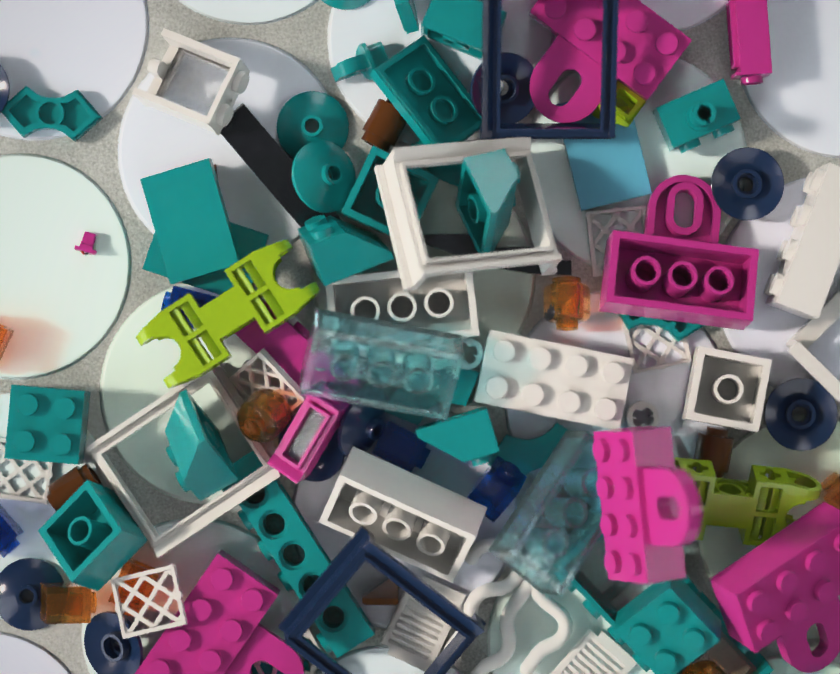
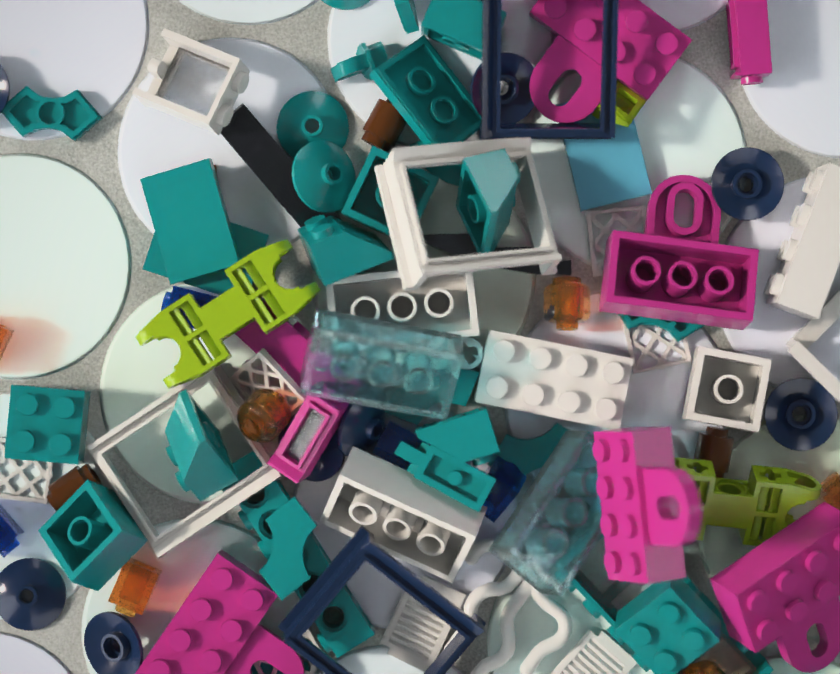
clear orange brick [40,582,97,624] -> none
dark pink piece [74,231,97,256] -> none
white window [110,564,188,639] -> none
reddish brown slope [362,578,399,605] -> none
white bush [625,401,659,427] -> none
teal brick [652,78,741,154] -> none
none -> teal tile [259,496,317,601]
none -> teal hinge [394,441,497,512]

